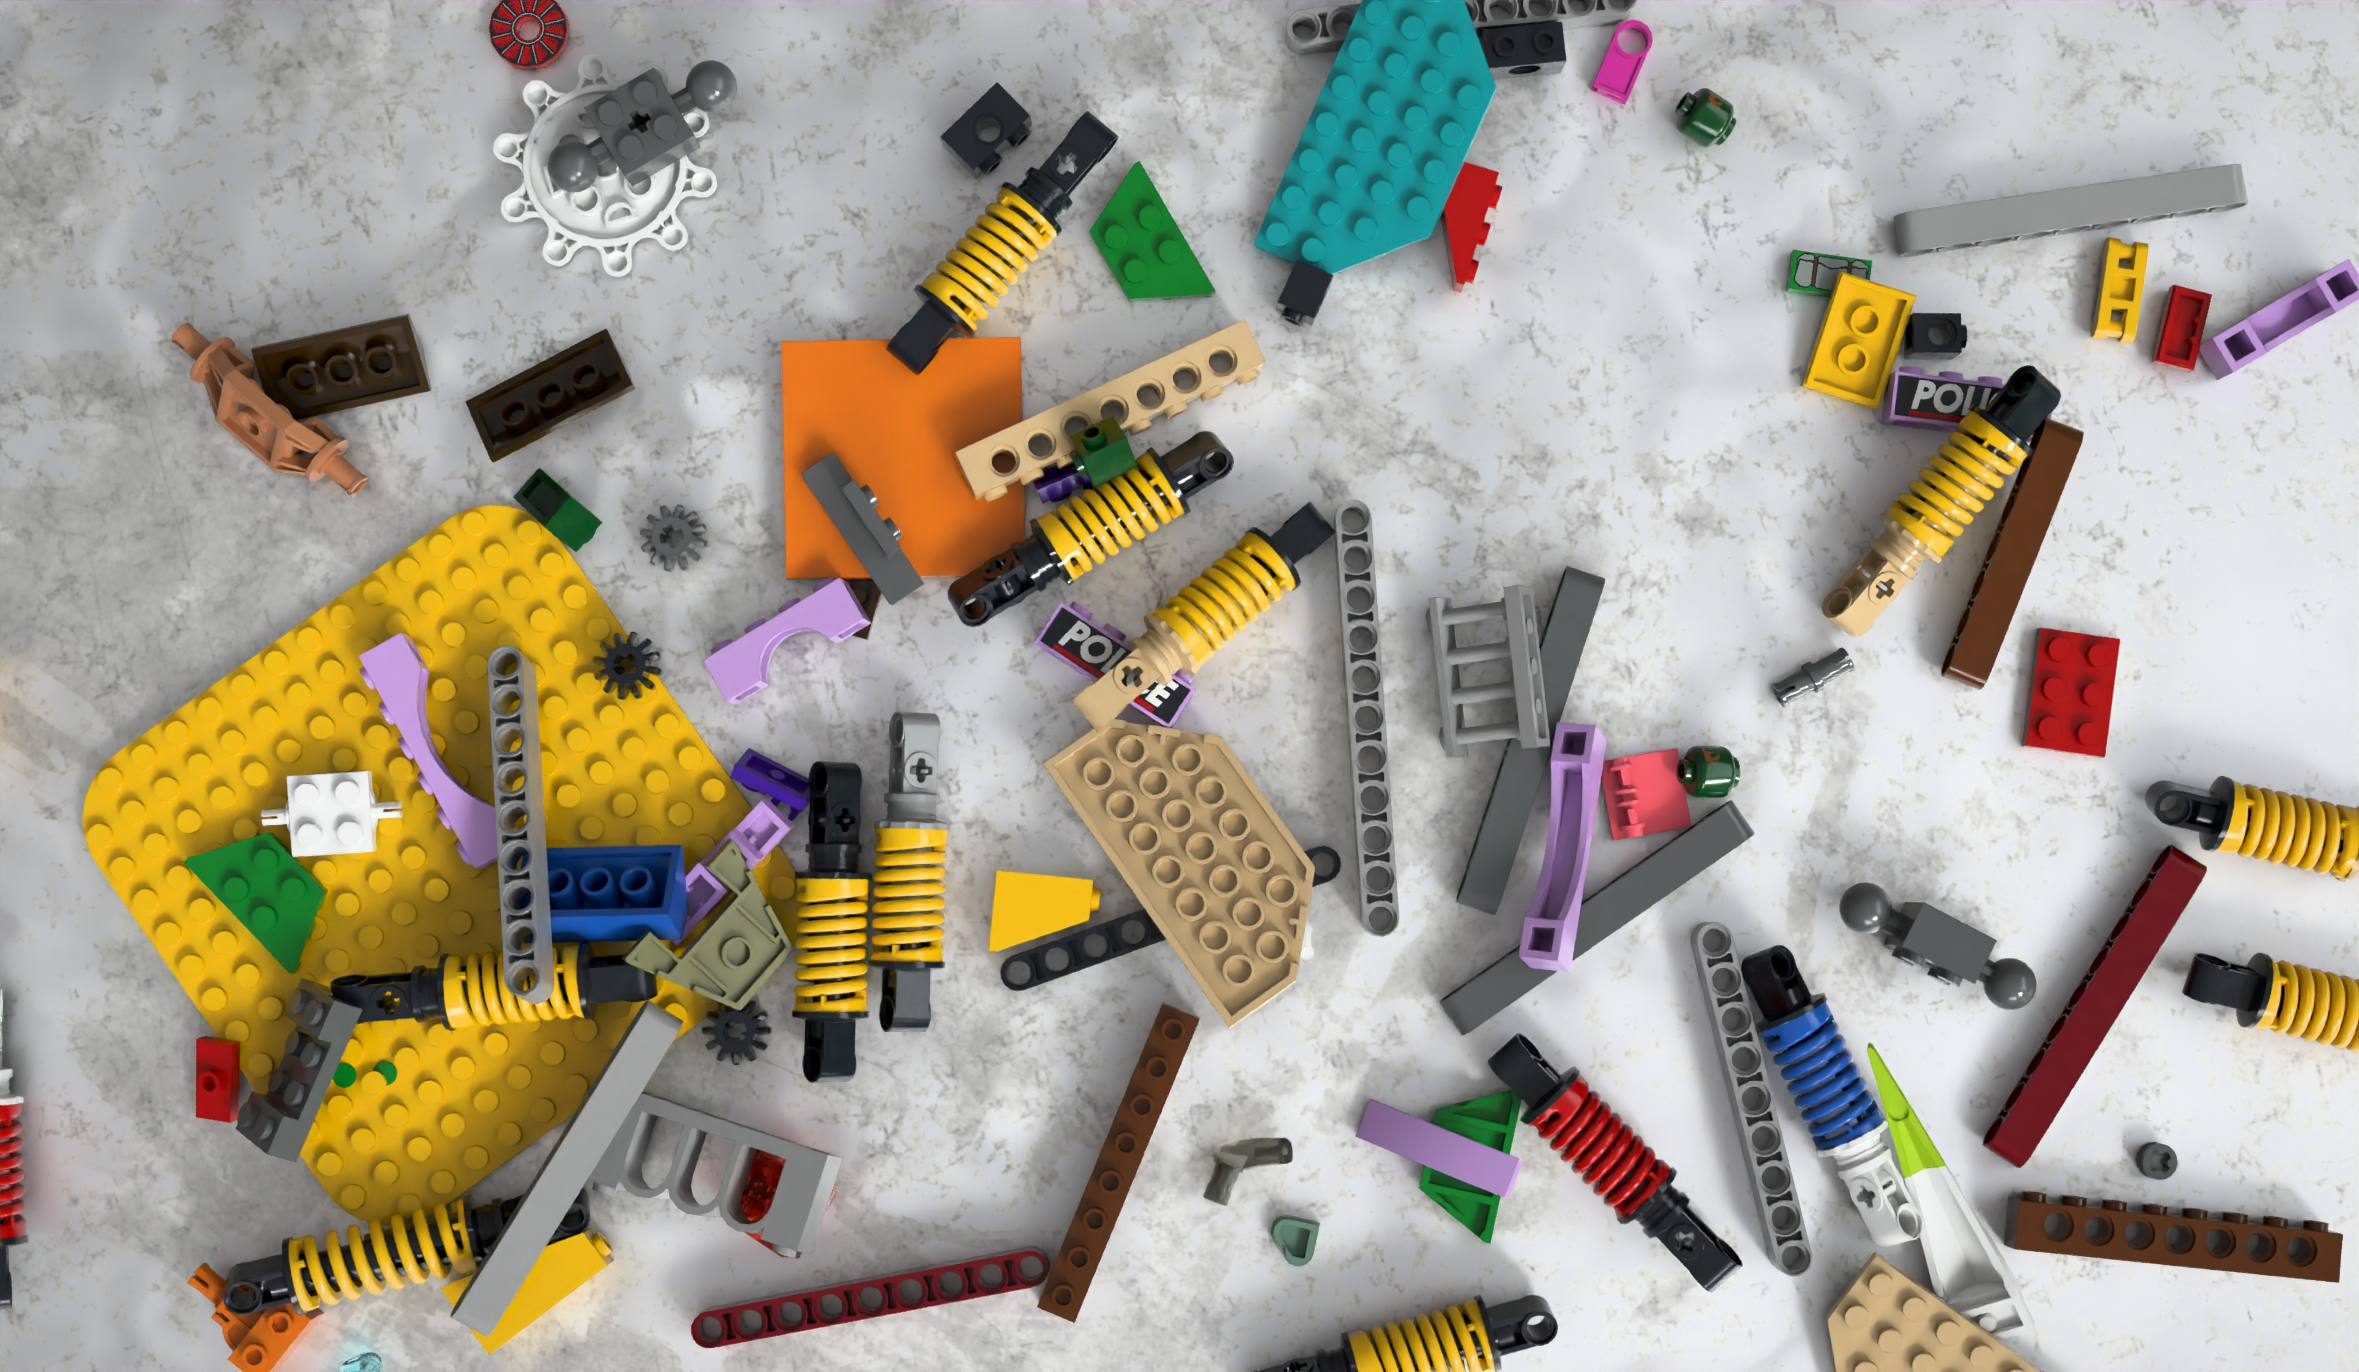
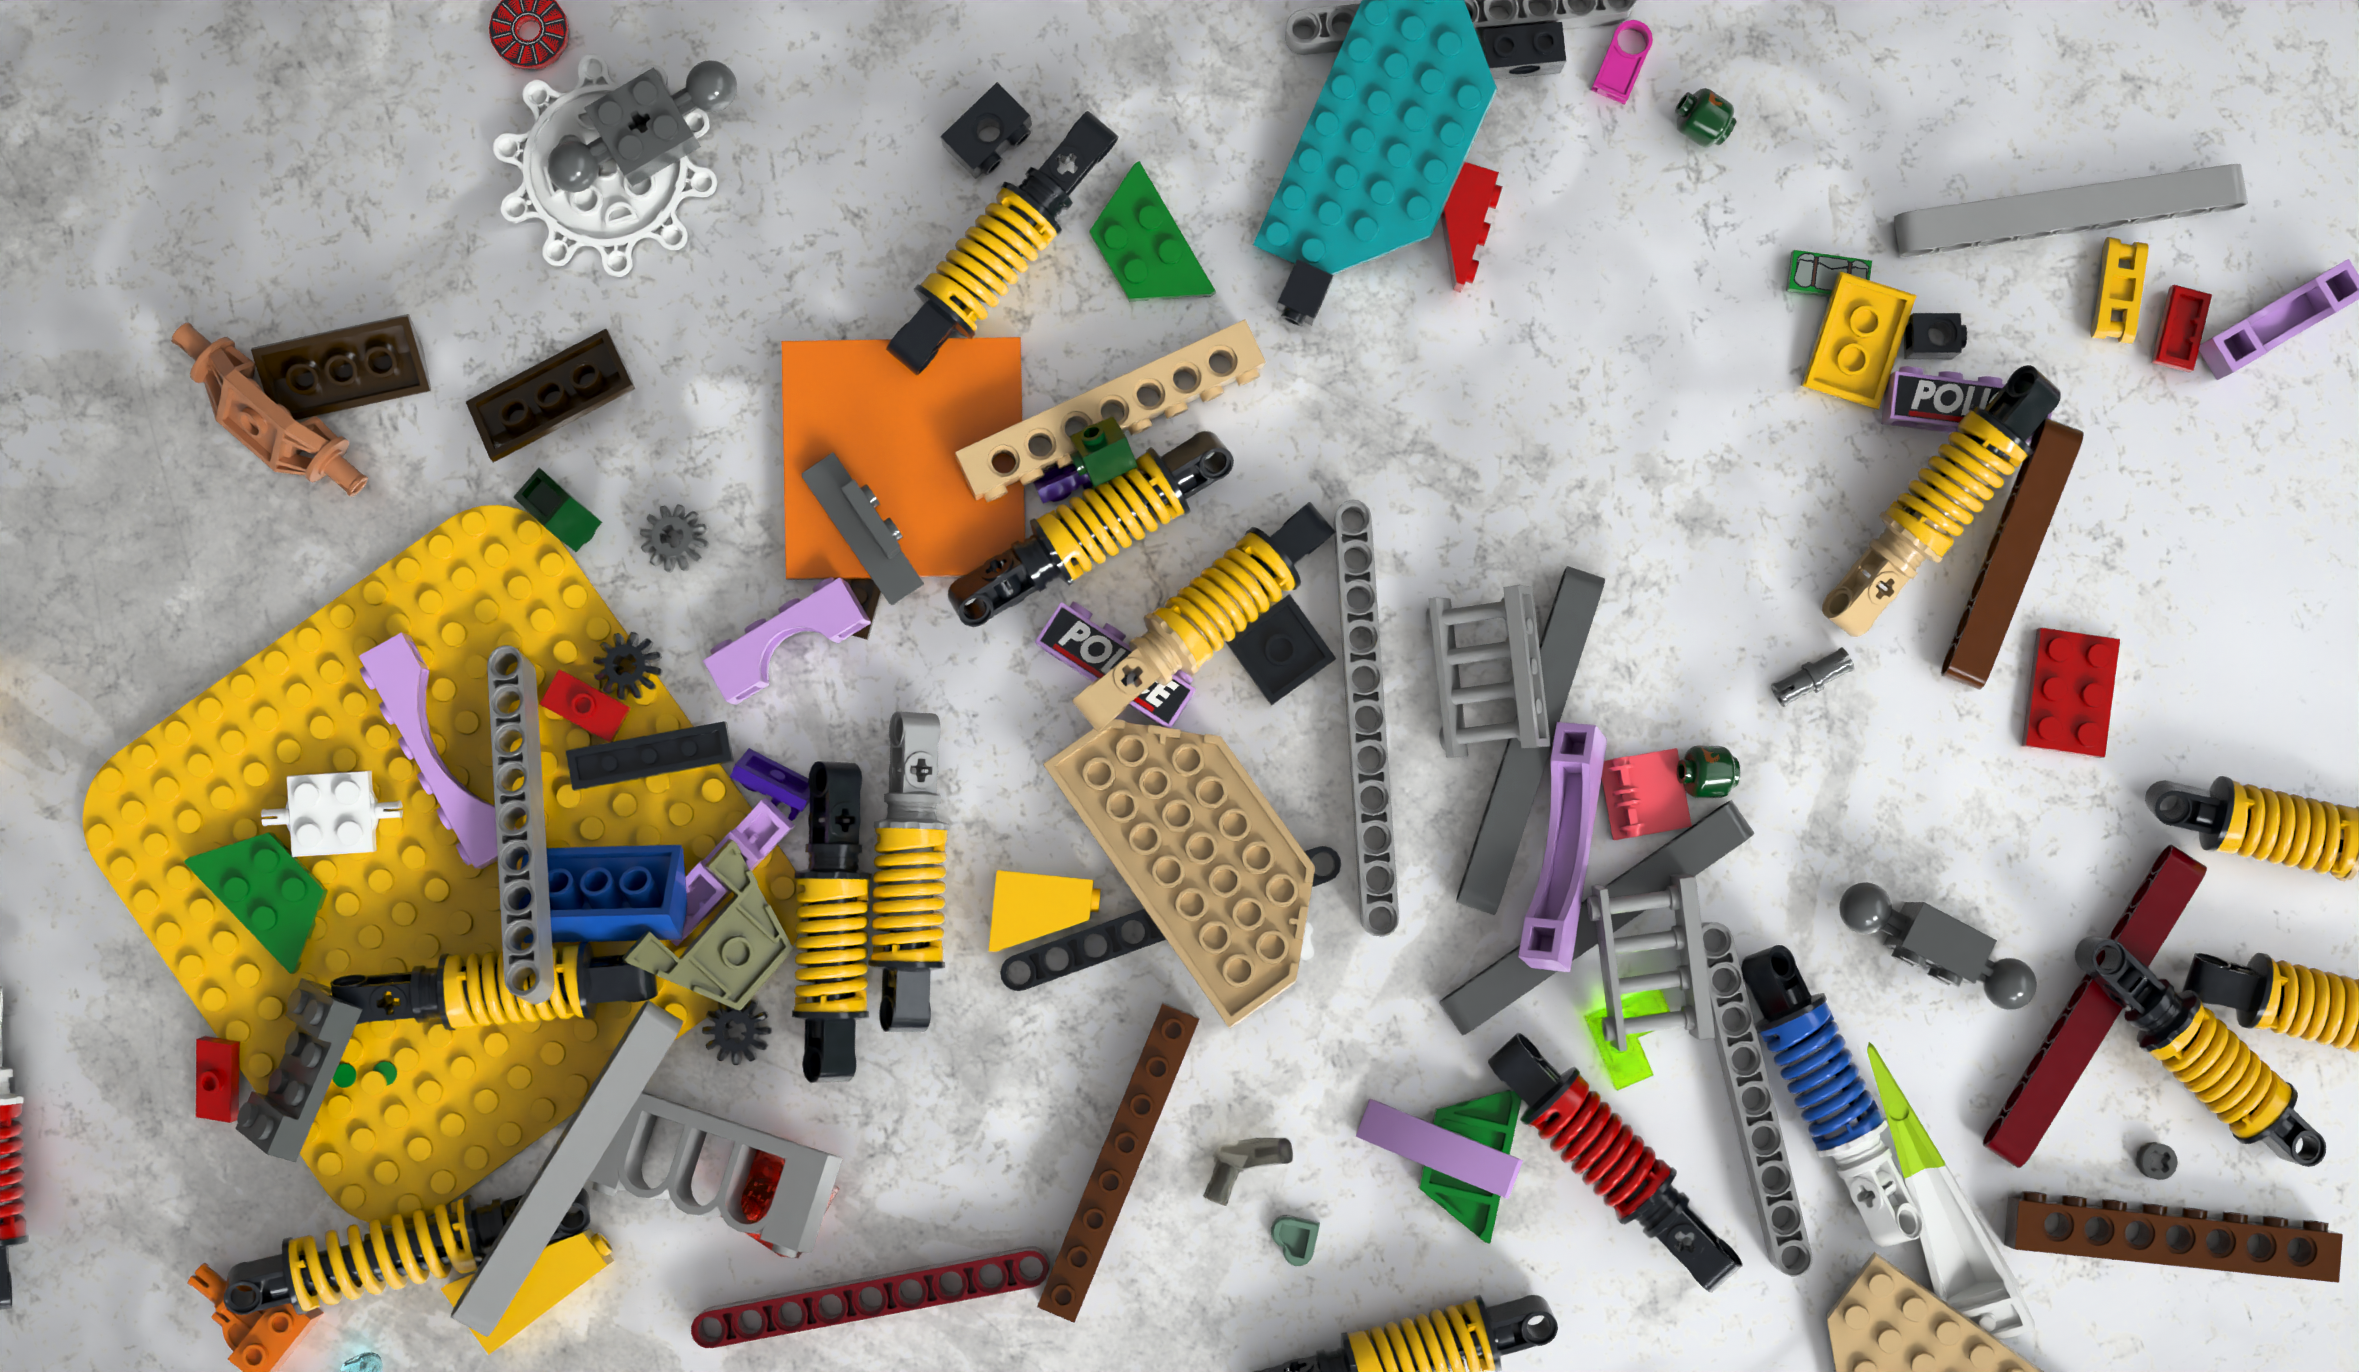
none -> red plate [540,669,631,742]
none -> black plate [566,721,734,791]
none -> black plate [1225,594,1336,706]
none -> clear neon green plate [1583,989,1670,1091]
none -> light grey fence [1587,873,1715,1051]
none -> piece [2075,936,2326,1167]

